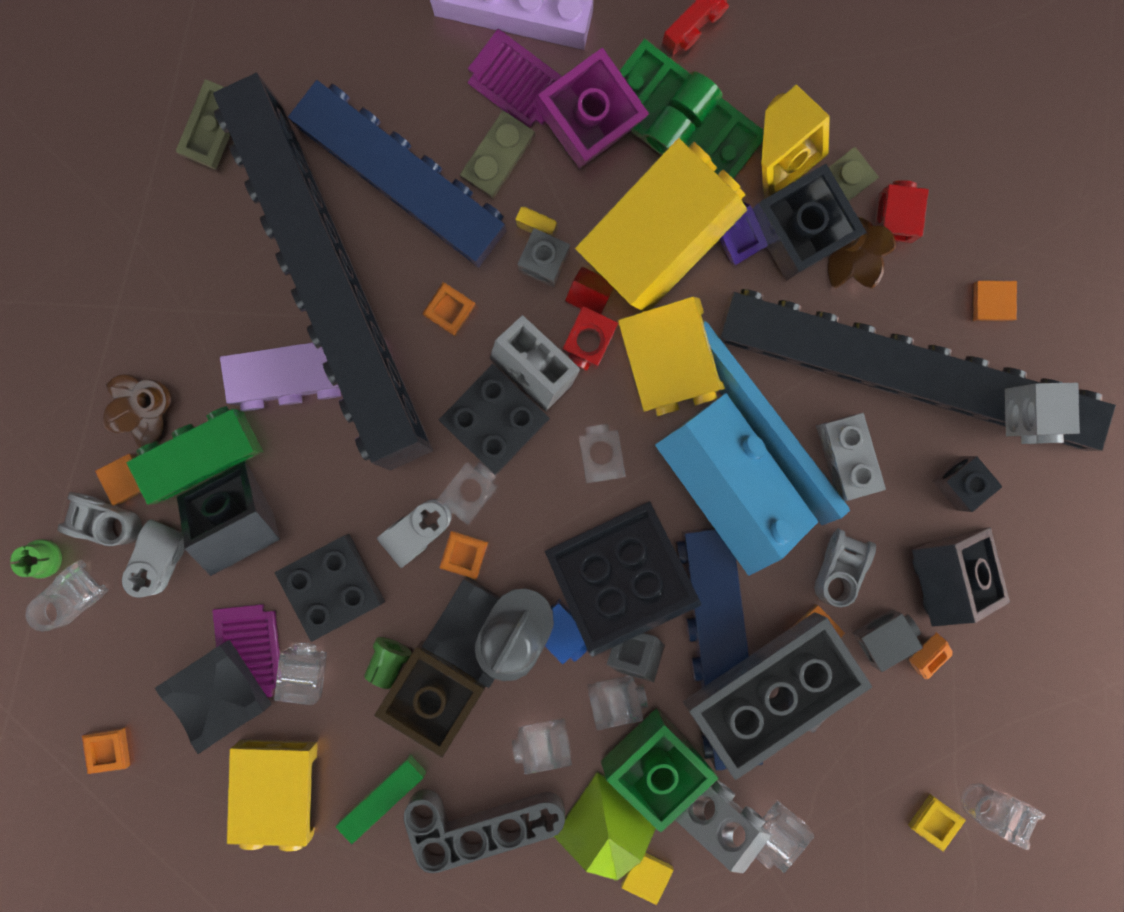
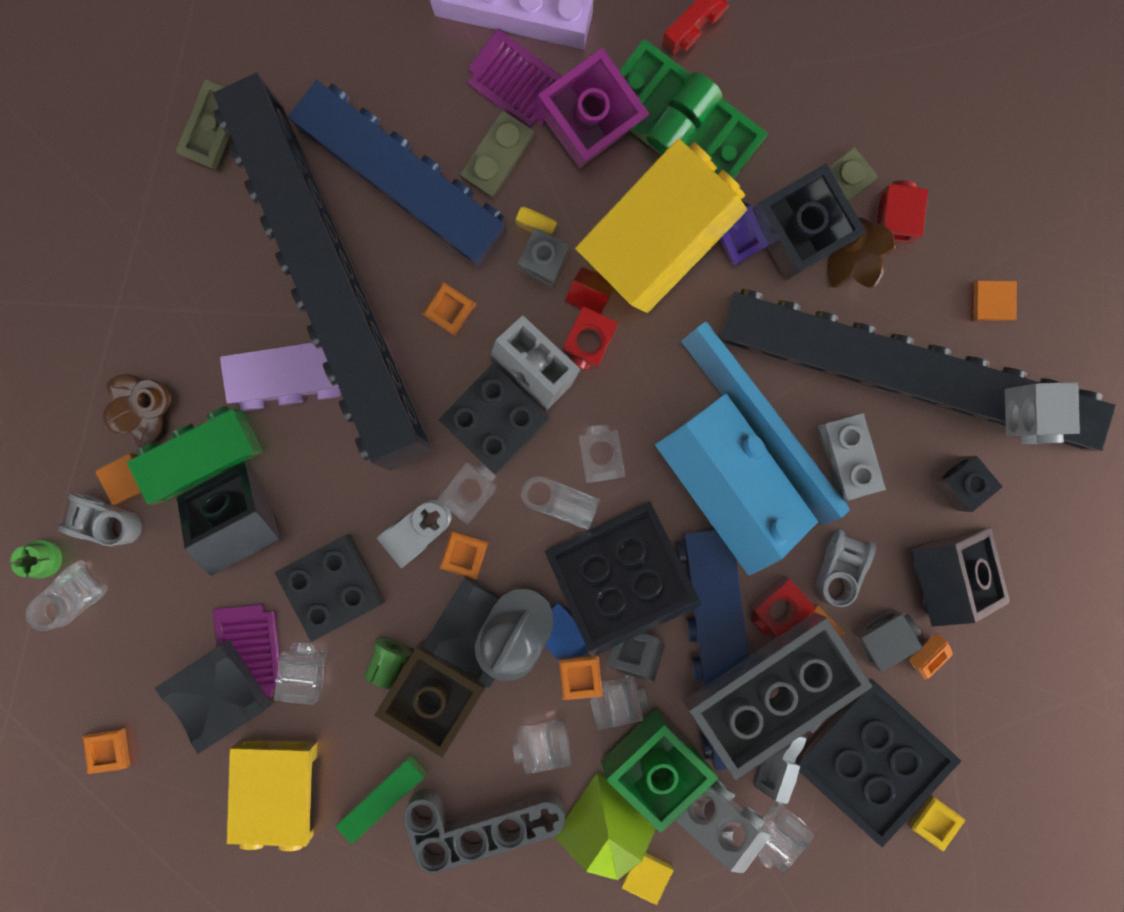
light grey piece [122,519,185,598] -> none
yellow panel [618,296,725,416] -> none
yellow slope [761,84,830,199] -> none
clear piece [961,783,1046,850] -> none
none -> clear piece [521,476,601,530]
none -> orange tile [559,655,603,700]
none -> red brick [749,576,816,637]
none -> light grey plate [754,736,806,804]
none -> black plate [795,678,961,848]

